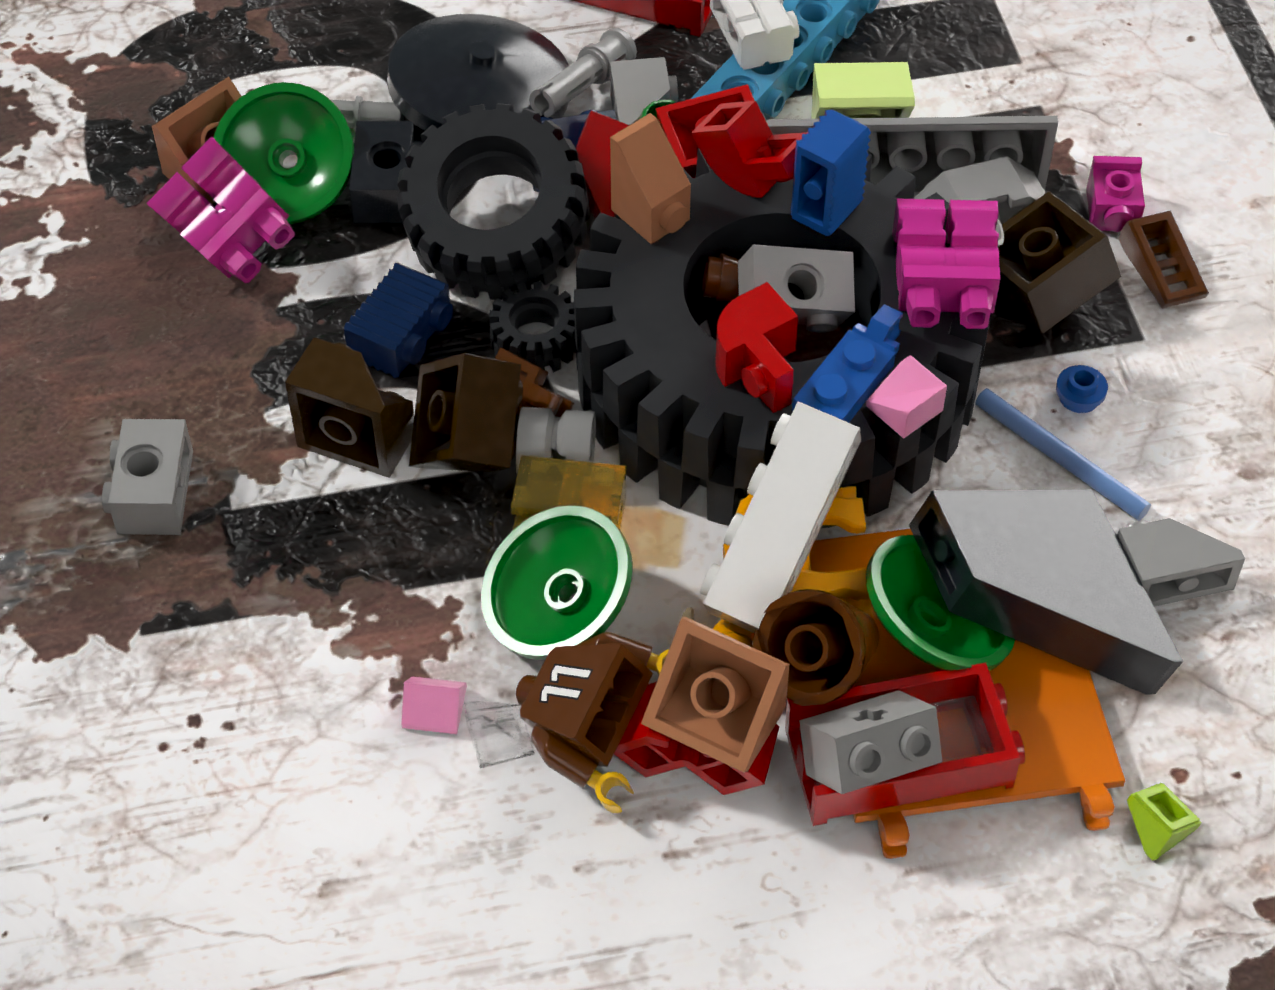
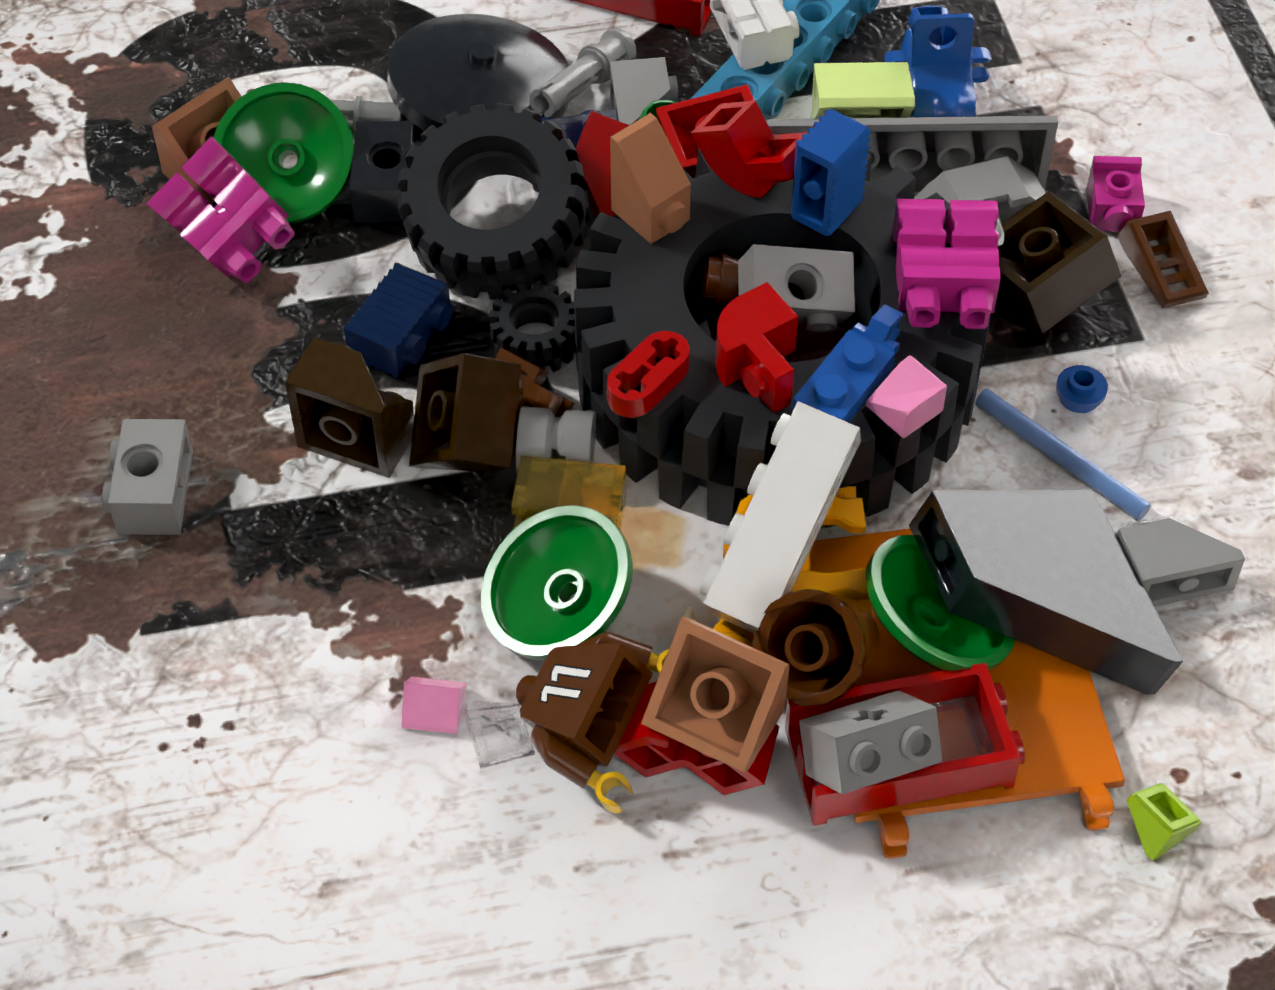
none -> red beam [607,331,690,418]
none -> blue piece [884,5,991,118]

